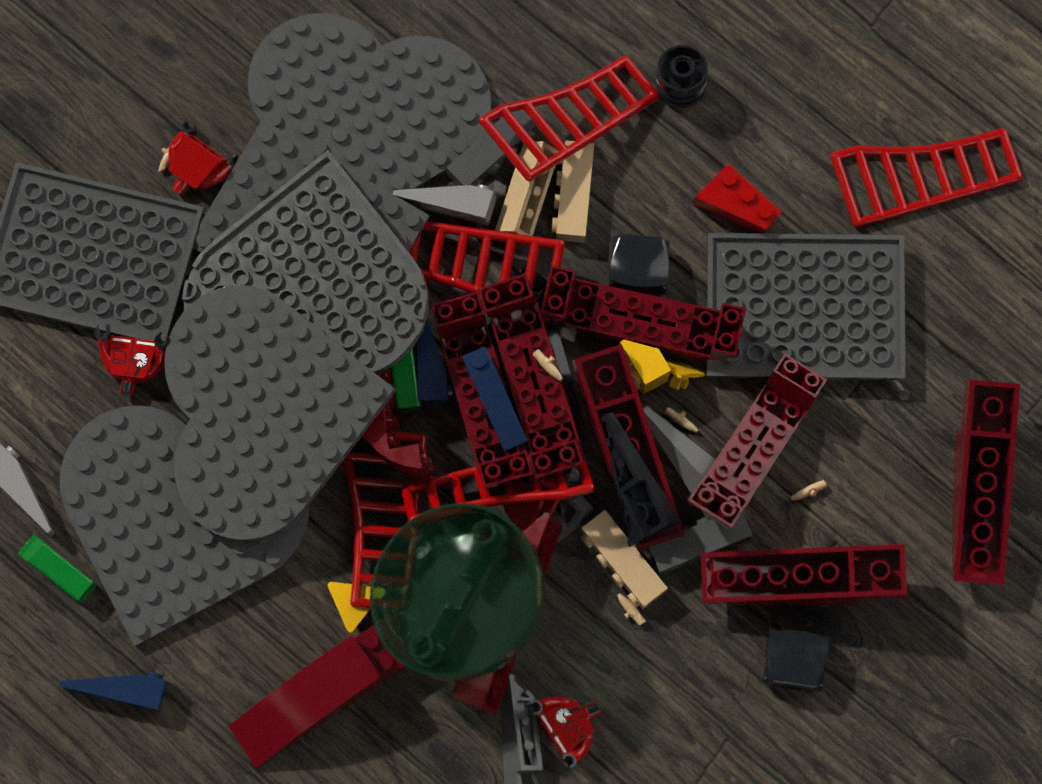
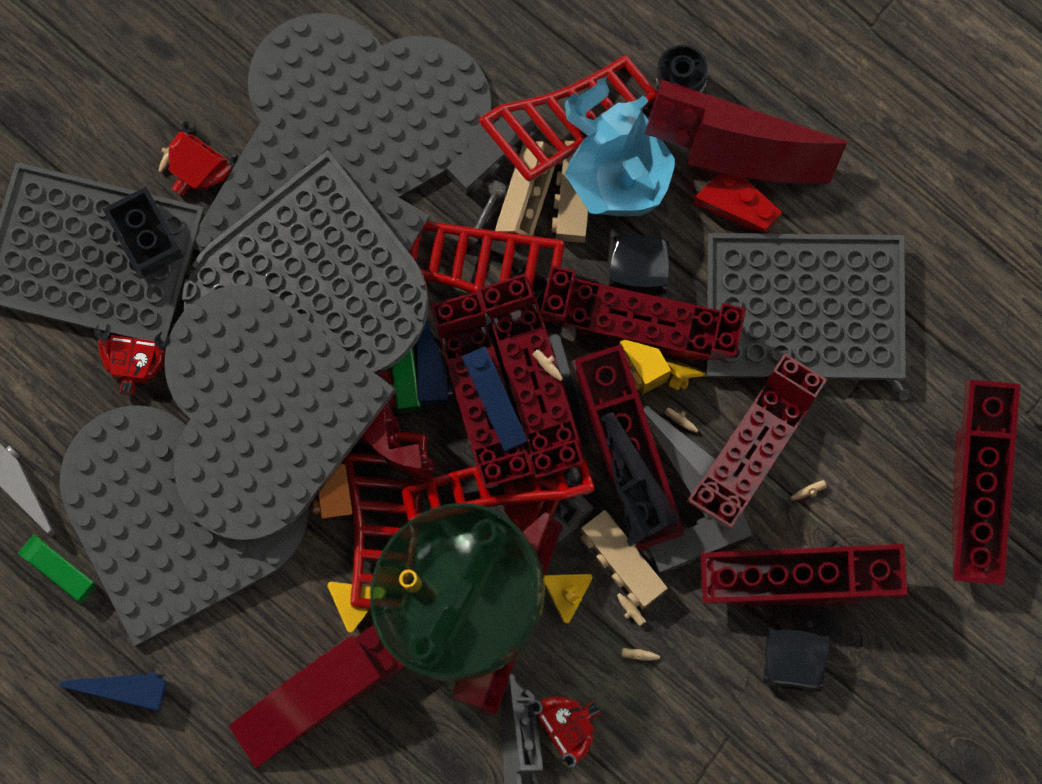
light grey slope [393,185,496,226] -> none
red bar [830,128,1023,228] -> none
none -> black brick [103,186,183,279]
none -> dark orange slope [311,464,352,519]
none -> yellow hinge [399,570,422,593]
none -> yellow piece [542,574,593,623]
none -> medium azure piece [565,77,675,216]
none -> tan helmet [621,648,660,661]
none -> dark red slope [644,80,847,183]

